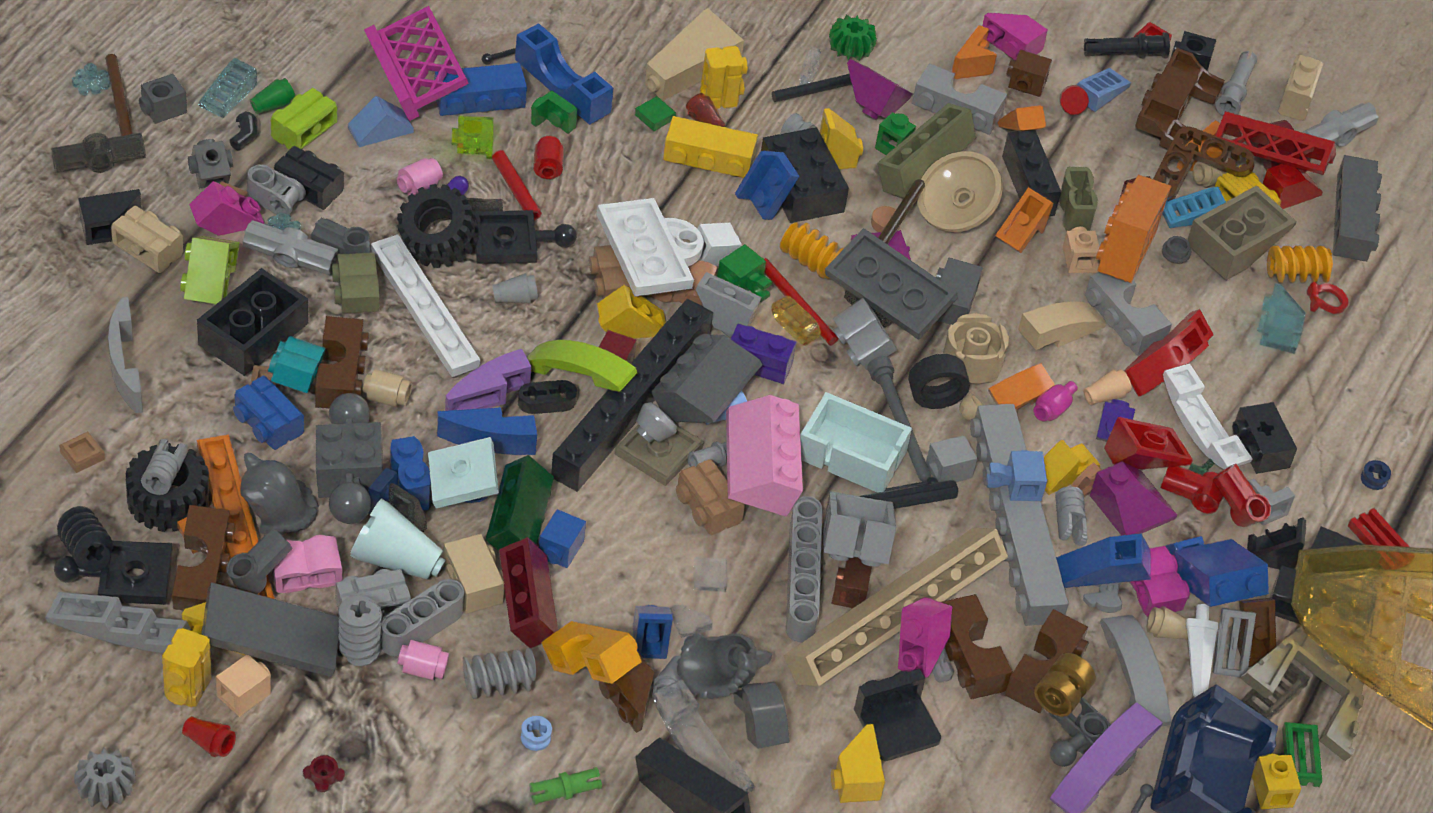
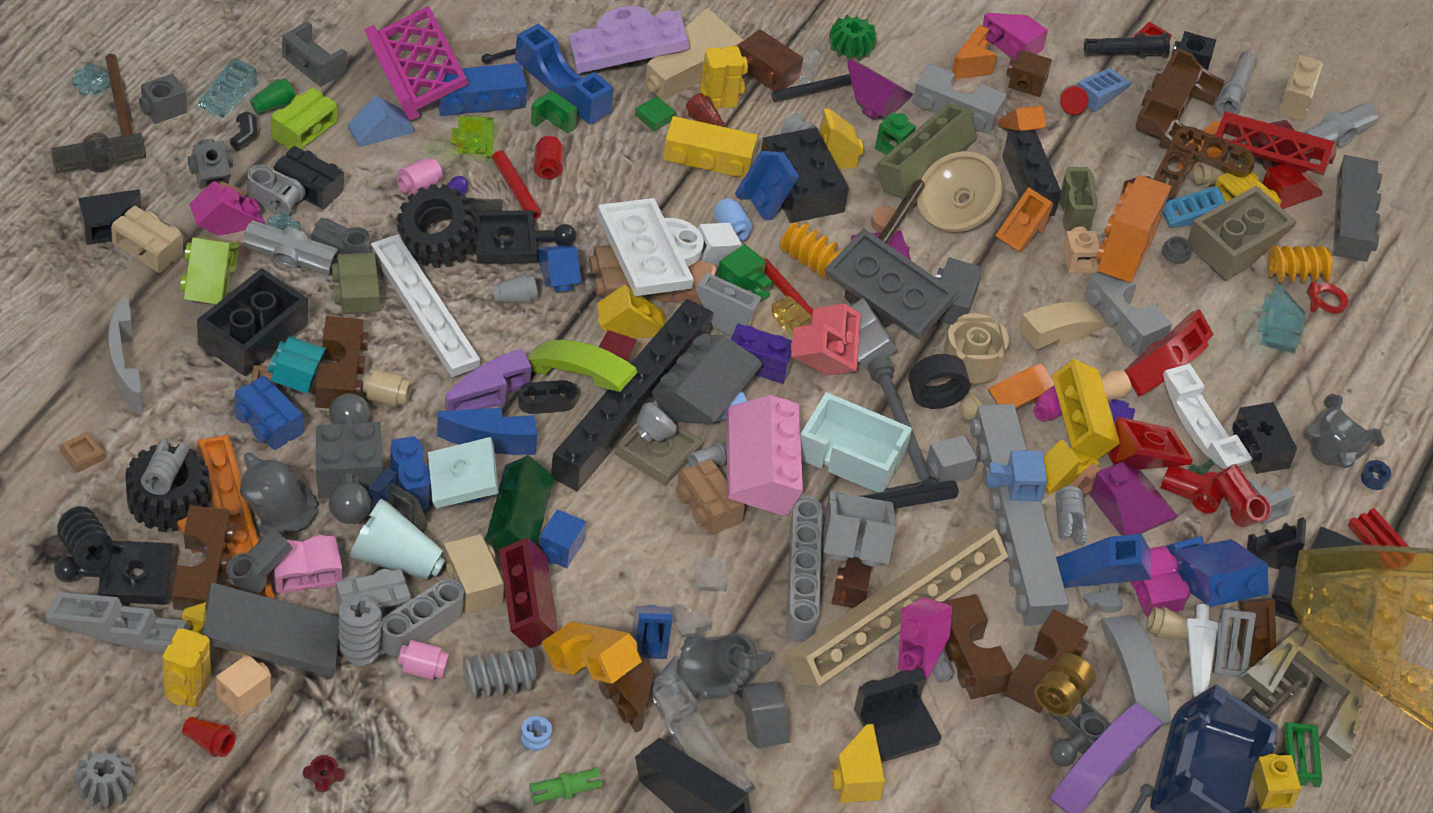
none -> dark grey panel [282,21,347,87]
none -> blue slope [537,245,581,292]
none -> lavender plate [569,6,689,73]
none -> light blue brick [714,198,753,241]
none -> copper brick [738,29,803,91]
none -> coral brick [791,303,861,376]
none -> yellow brick [1052,358,1120,460]
none -> dark grey hair [1305,393,1385,468]

